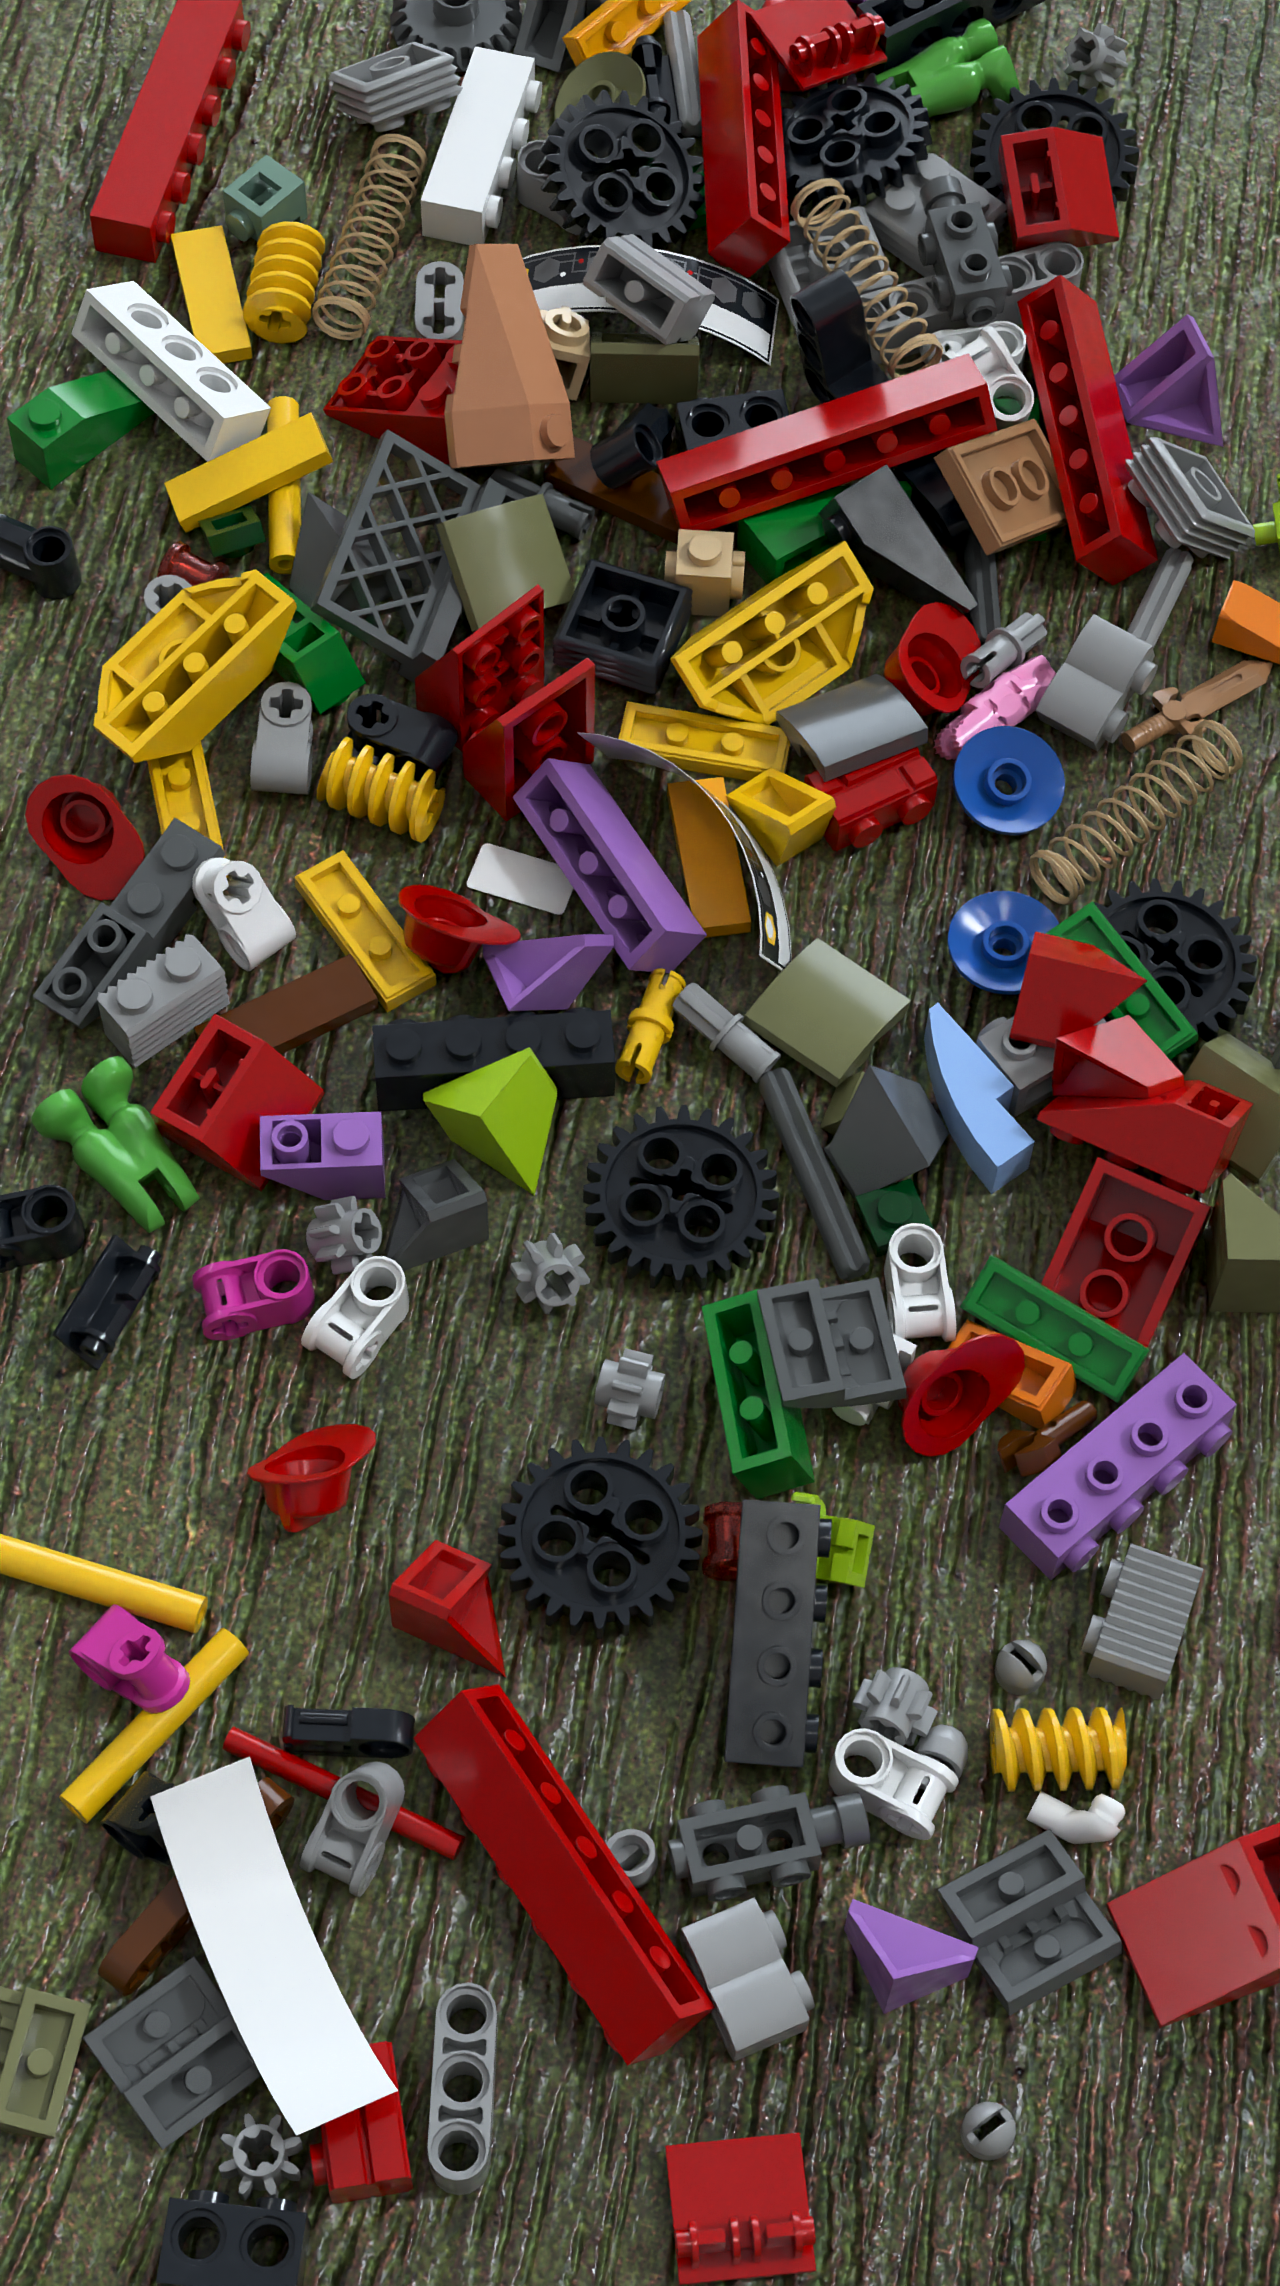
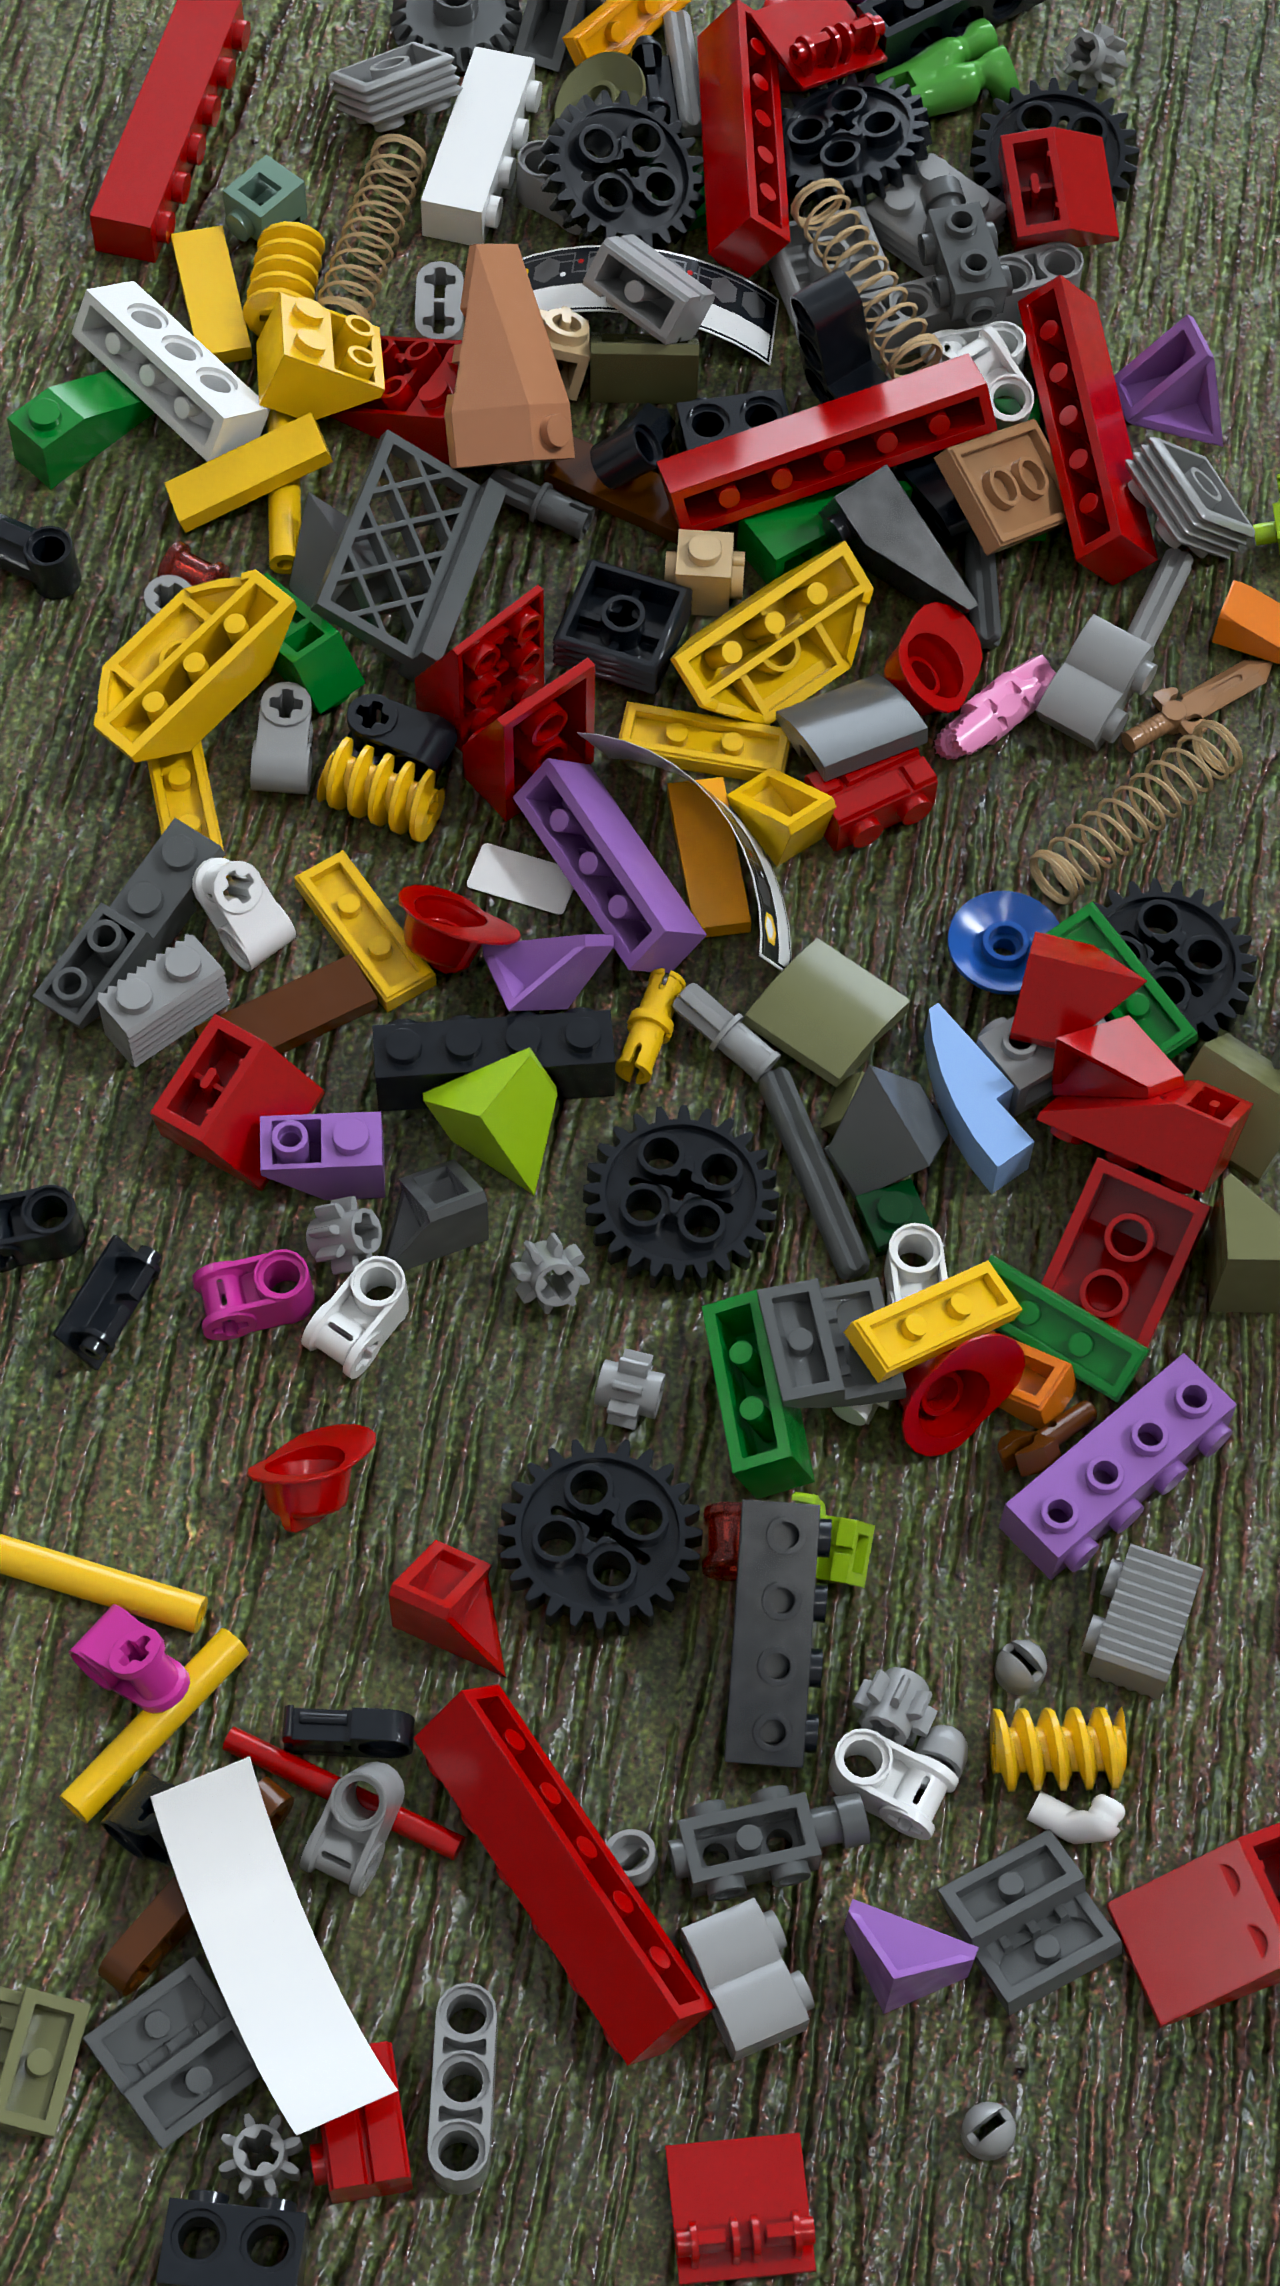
red piece [25,774,145,900] -> none
bright green piece [31,1056,200,1234] -> none
dark green plate [198,505,266,558] -> none
olive slope [436,493,575,632] -> none
blue dish [953,726,1065,835] -> none
light grey axle [960,612,1047,688] -> none
none -> yellow slope [256,292,385,420]
none -> yellow tile [843,1260,1023,1383]

